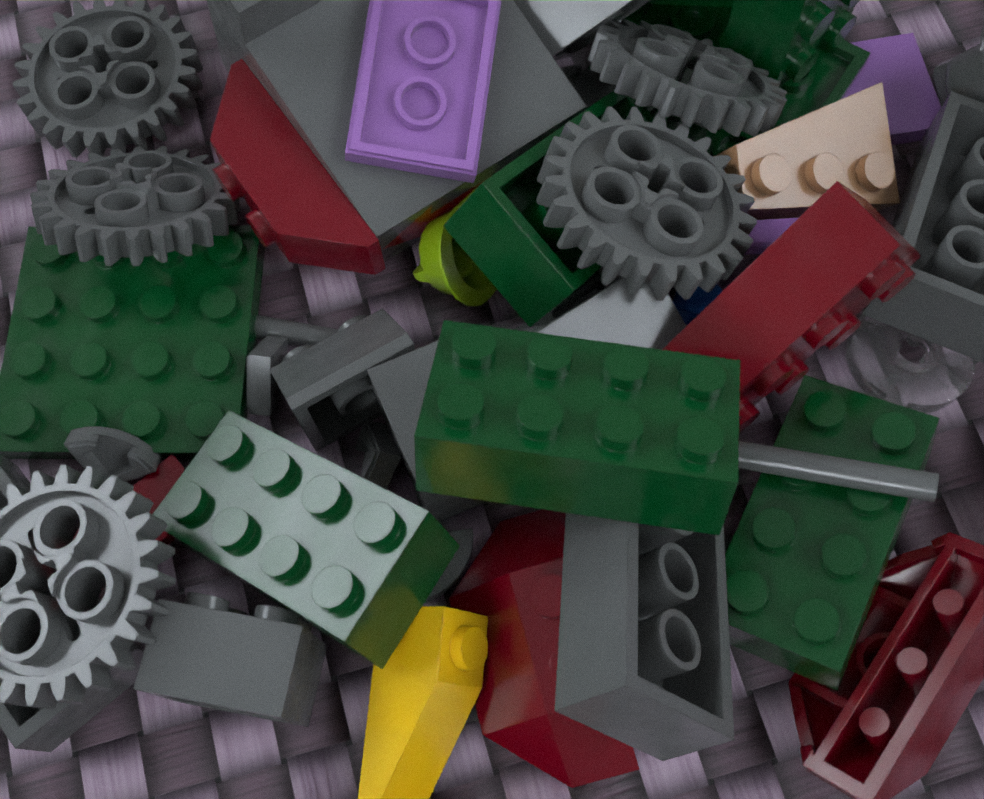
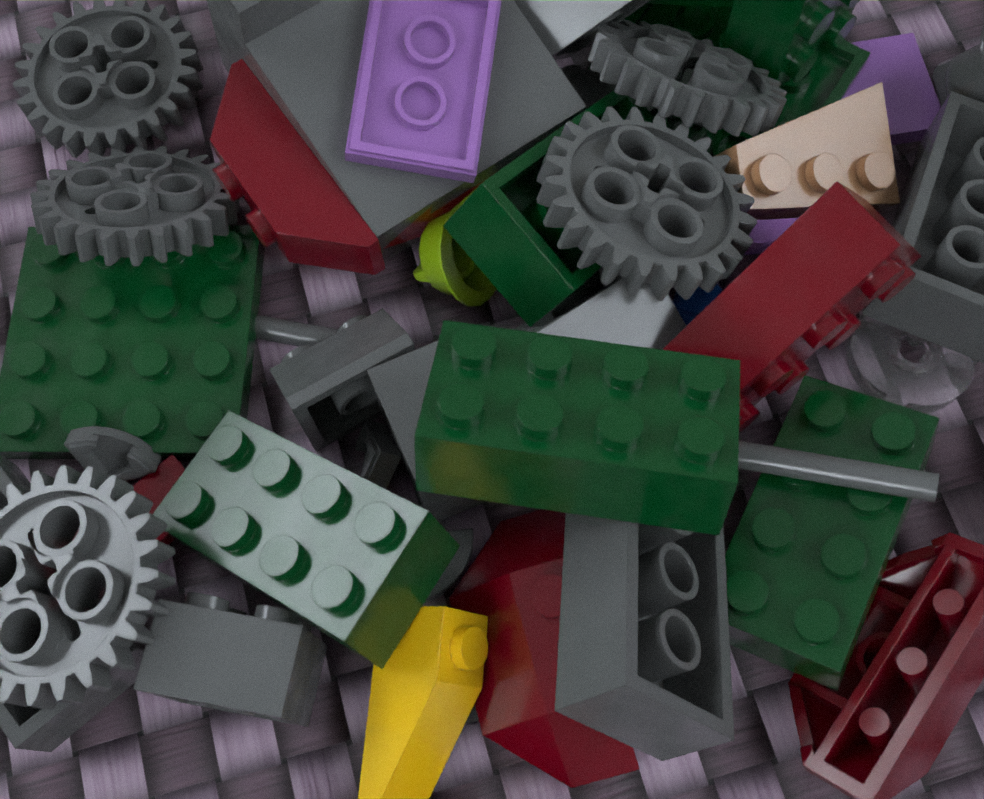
dark grey tile [247,335,288,416] -> none

